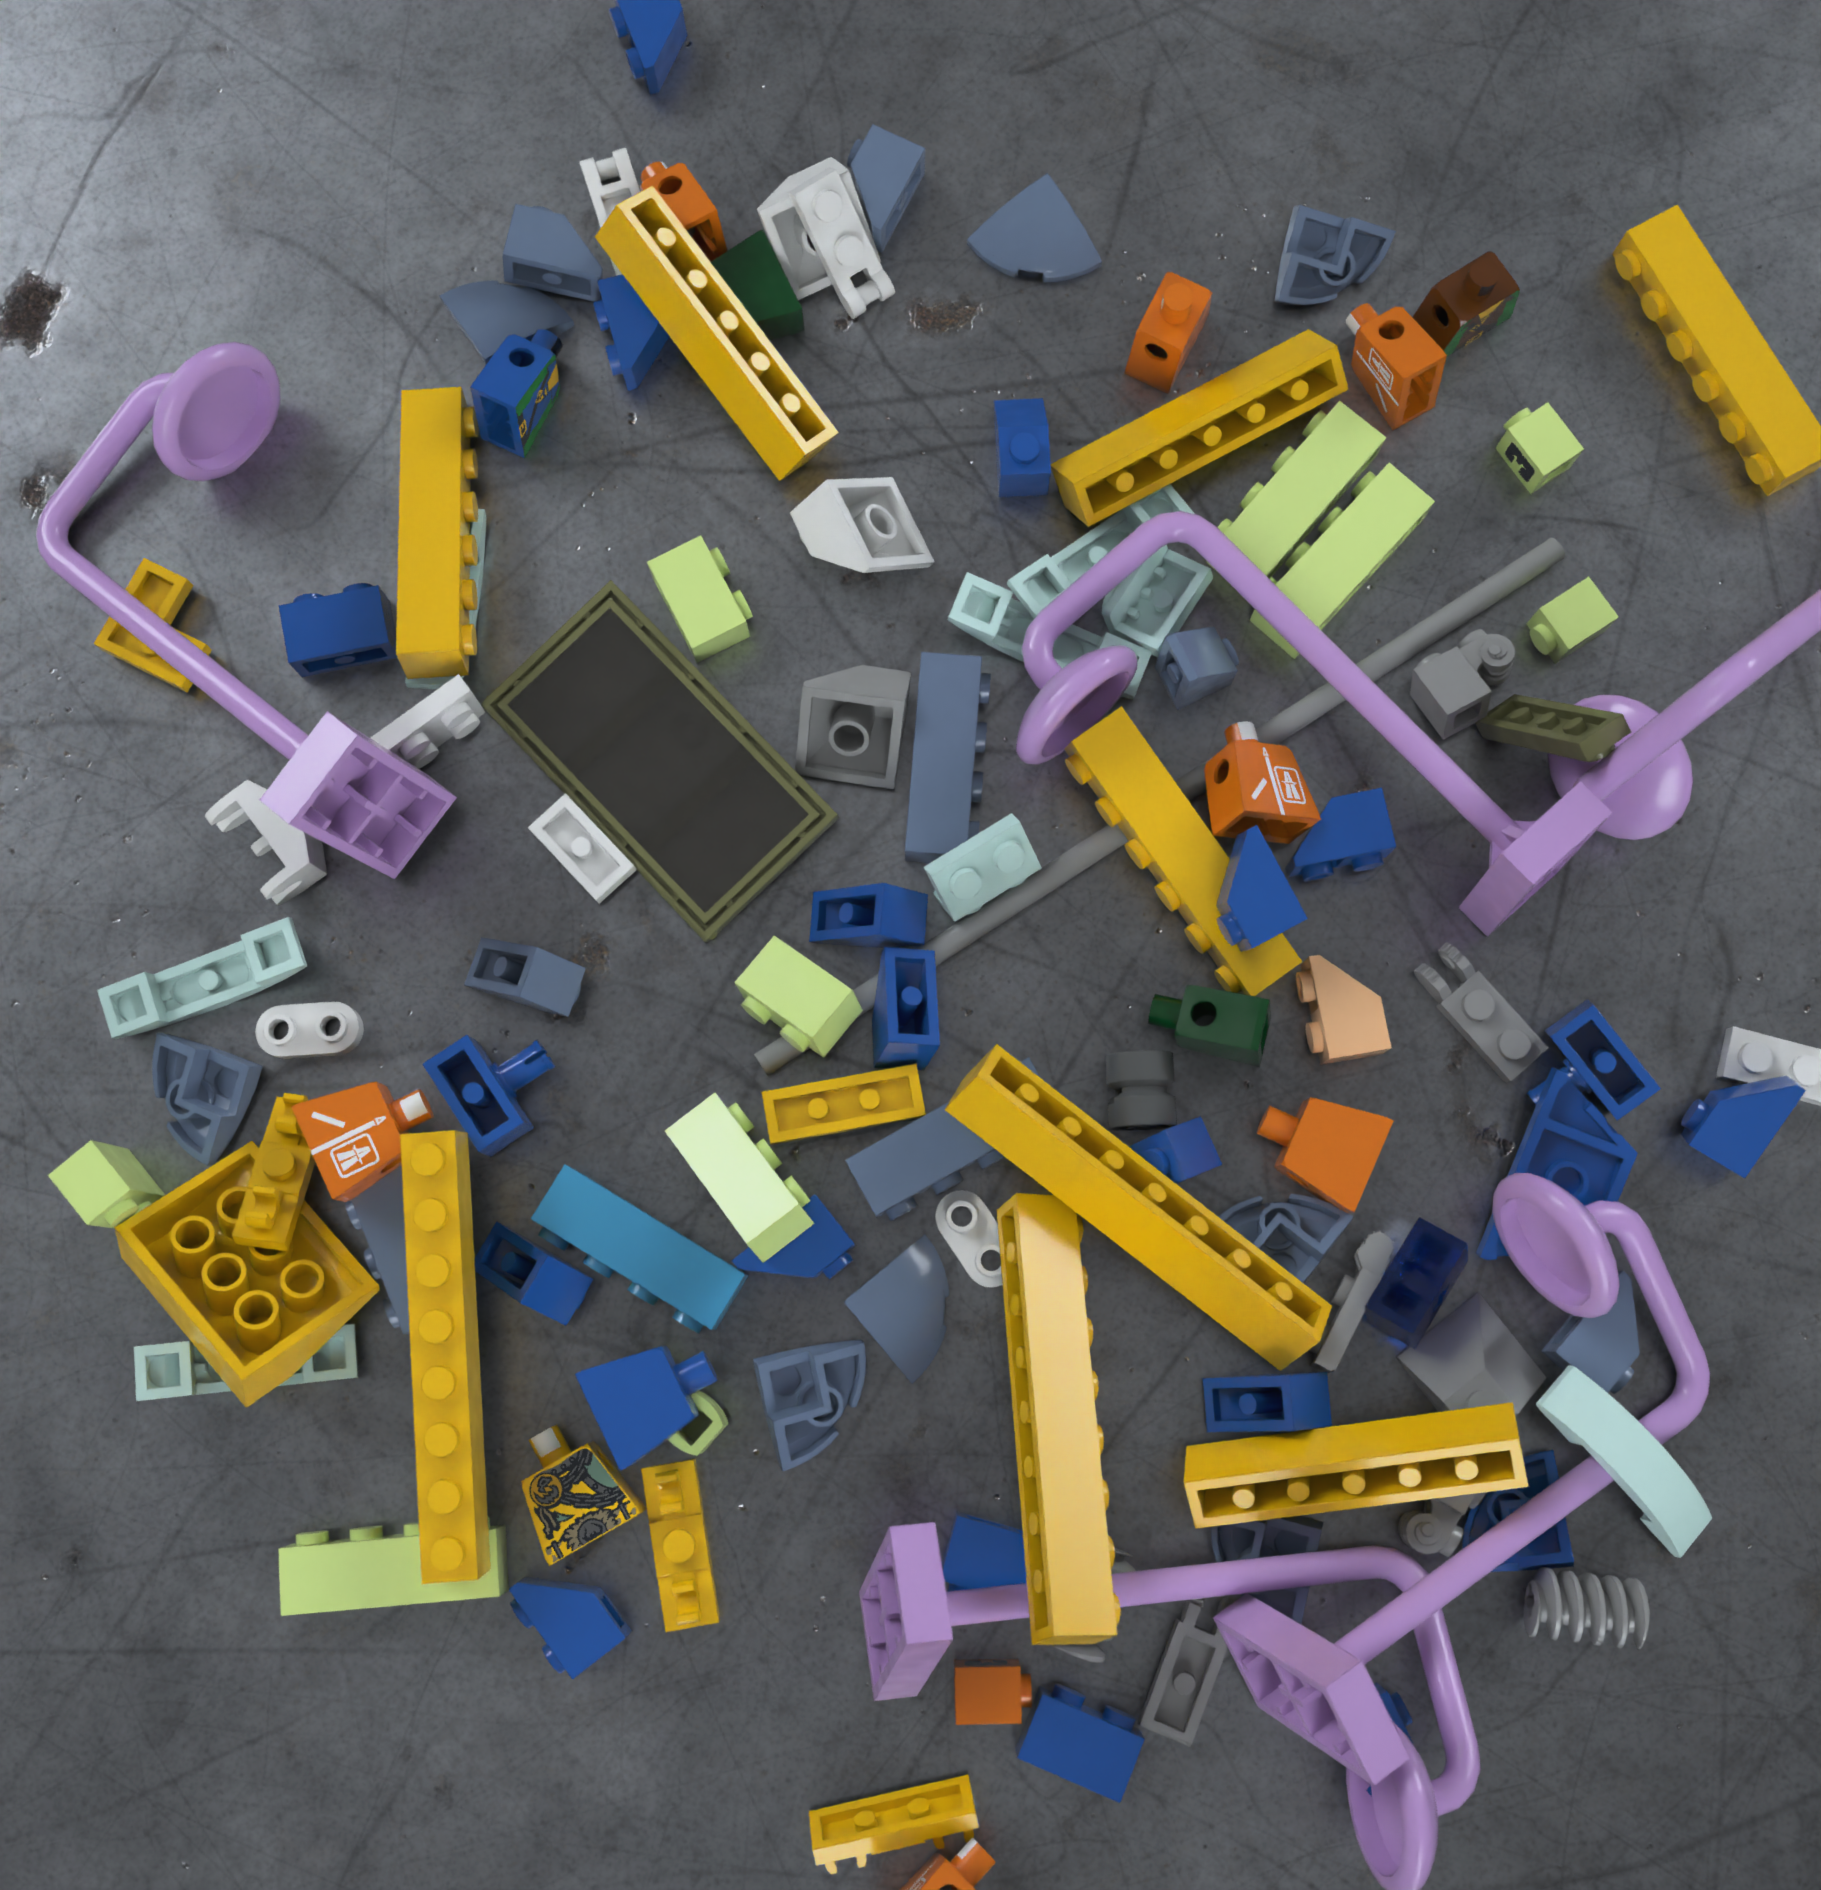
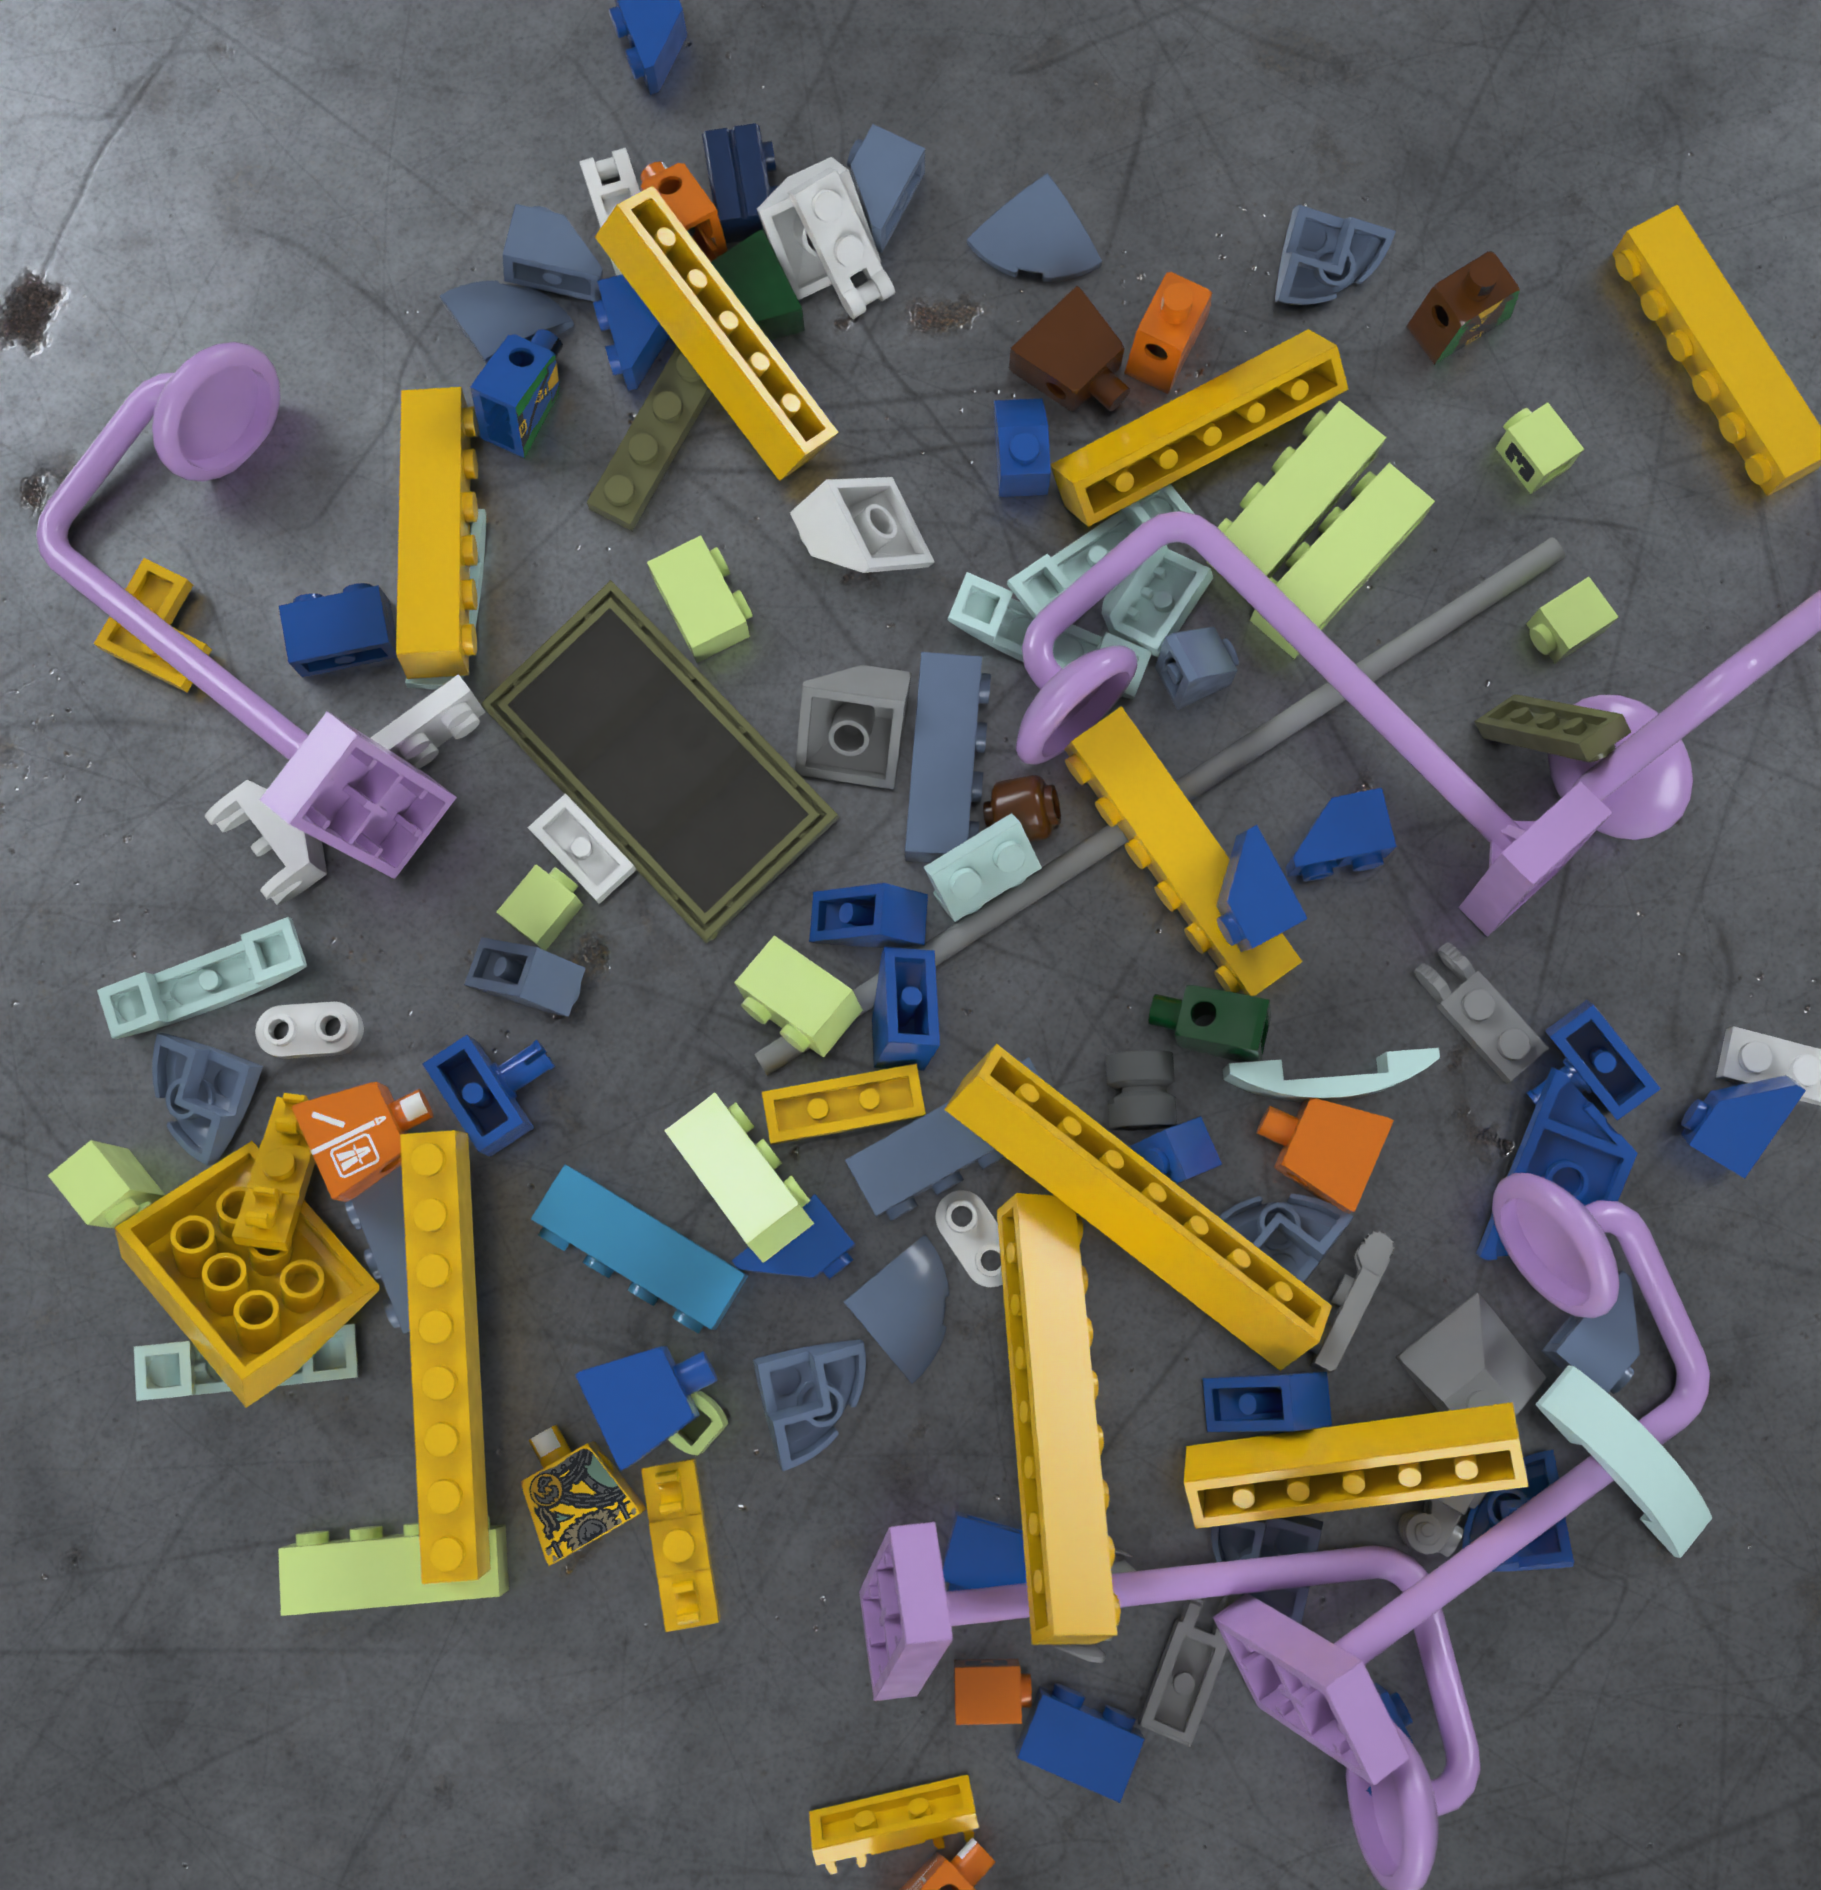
blue slope [475,1221,594,1326] -> none
blue slope [508,1577,632,1680] -> none
orange torso [1204,721,1321,844] -> none
light nougat slope [1296,955,1391,1065] -> none
orange torso [1346,303,1447,430] -> none
clear blue brick [1365,1217,1468,1349] -> none
light grey brick [1410,629,1515,740] -> none
light grey piece [1524,1567,1650,1650] -> none
none -> yellowish green brick [497,864,583,951]
none -> olive plate [587,346,712,531]
none -> dark blue brick [702,123,779,244]
none -> reddish brown head [983,775,1061,842]
none -> reddish brown torso [1009,286,1130,411]
none -> light aqua slope [1222,1048,1440,1103]

